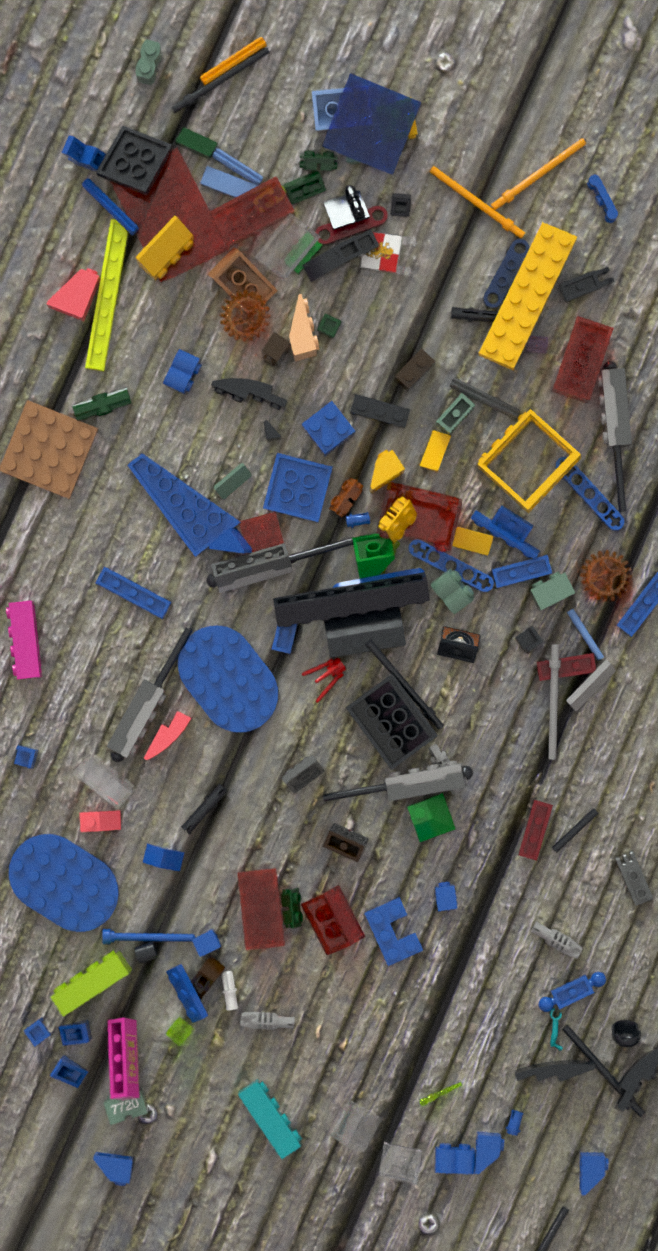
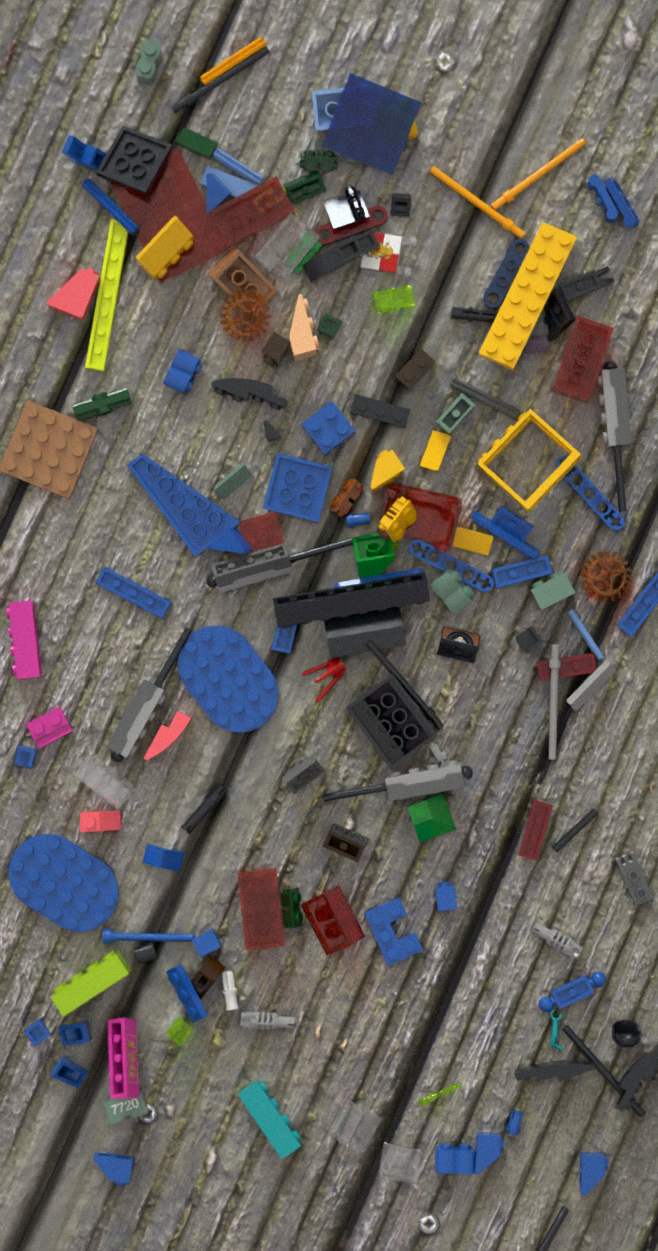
none -> dark pink plate [26,707,73,749]
none -> blue slope [207,173,232,213]
none -> clear neon green hinge [373,284,415,313]
none -> black wing [544,289,576,342]
none -> blue plate [604,177,640,227]

